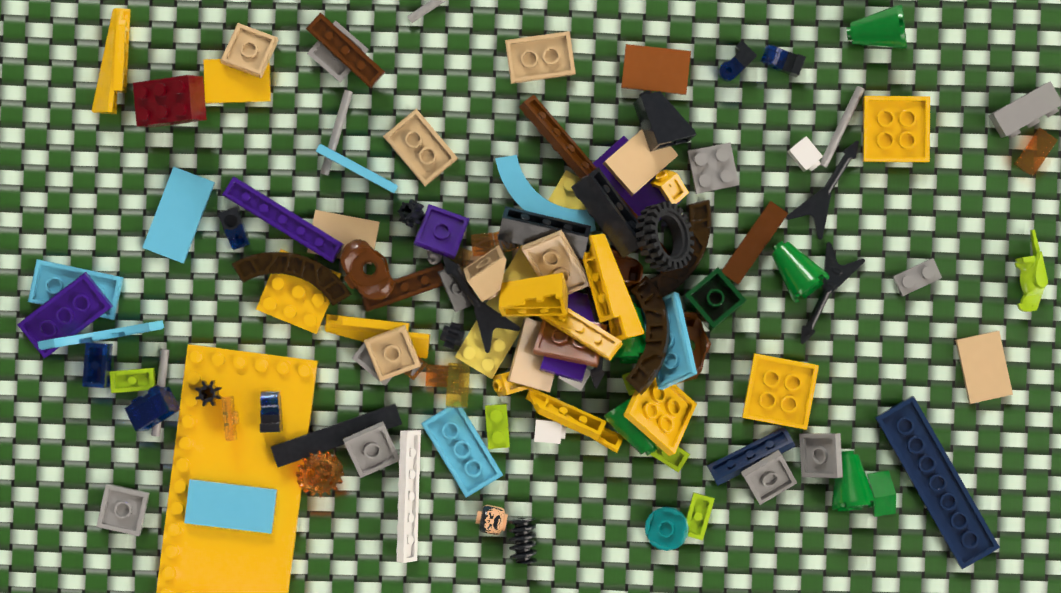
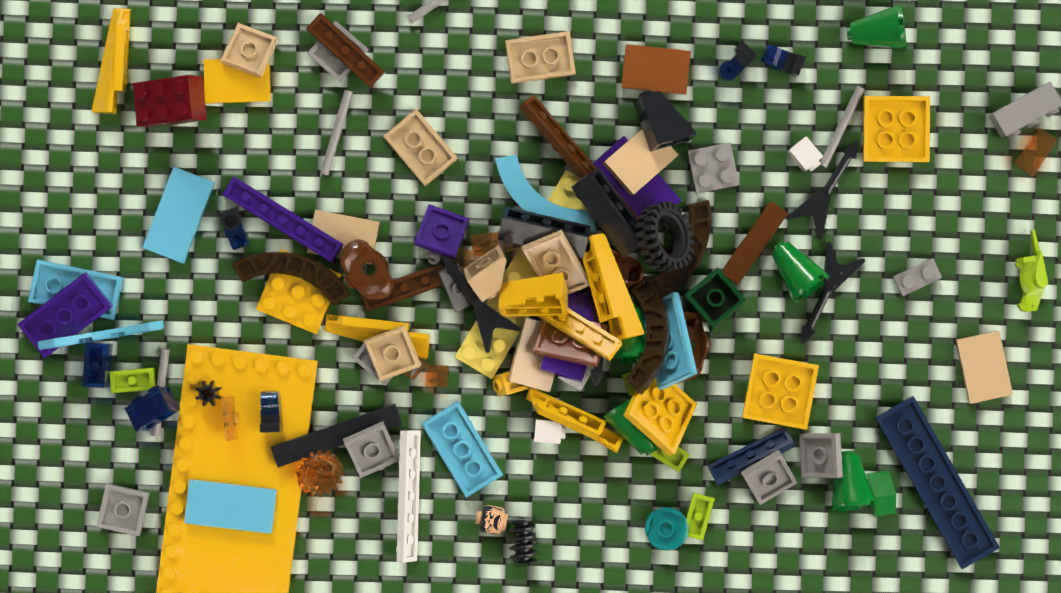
medium azure tile [316,144,398,193] -> none
black gear [397,199,426,228] -> none
black gear [439,322,465,349] -> none
clear yellow plate [446,363,470,408] -> none
lime plate [485,404,510,449] -> none
yellow bracket [651,170,689,204] -> none

